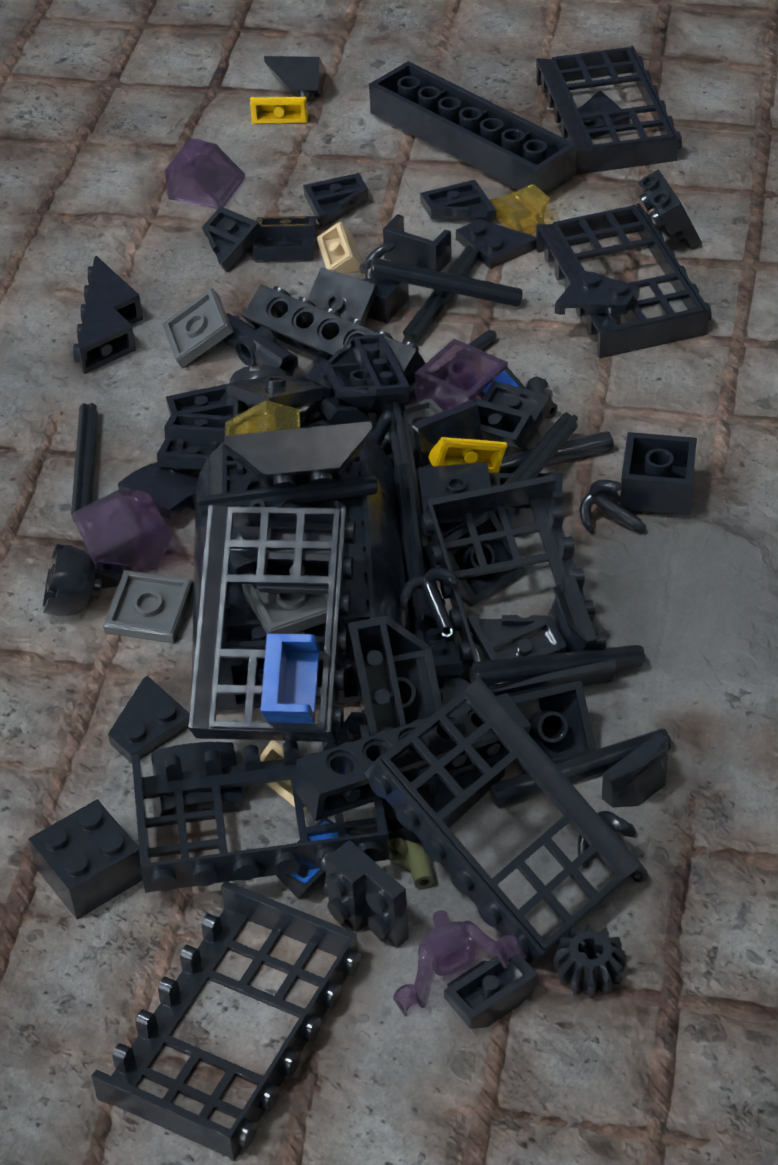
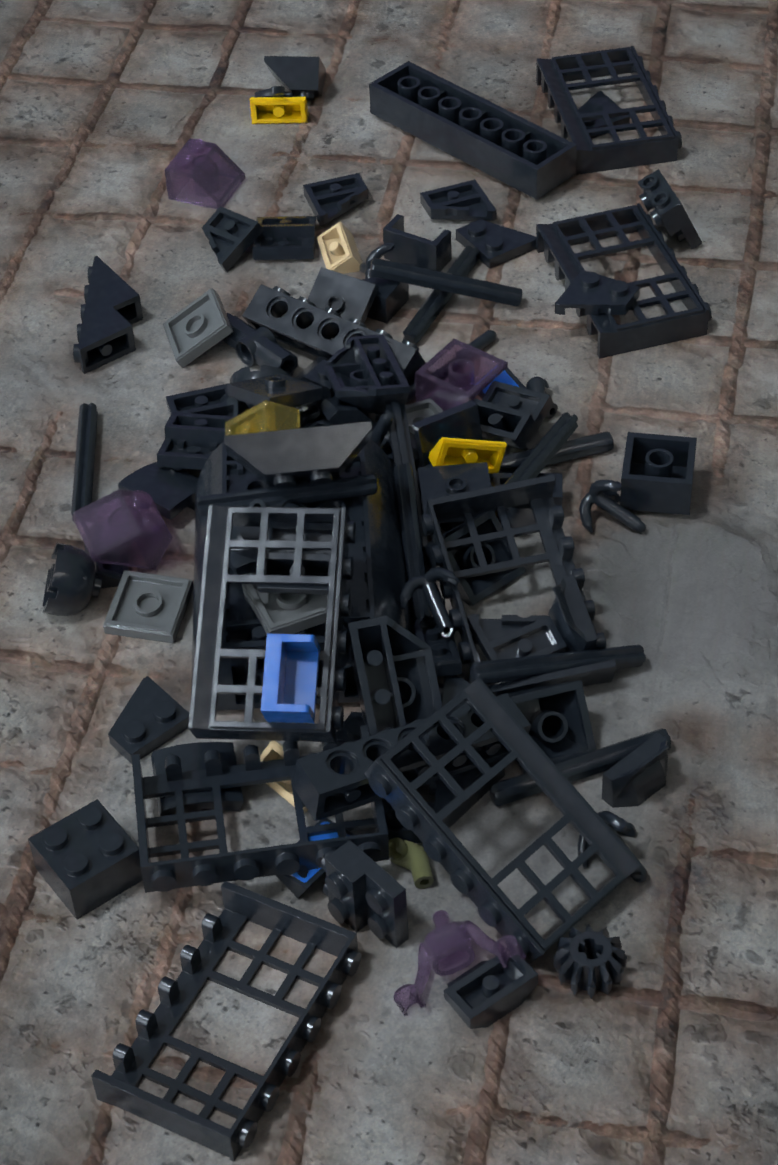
clear yellow slope [490,184,550,235] -> none
none -> black piece [255,86,294,97]

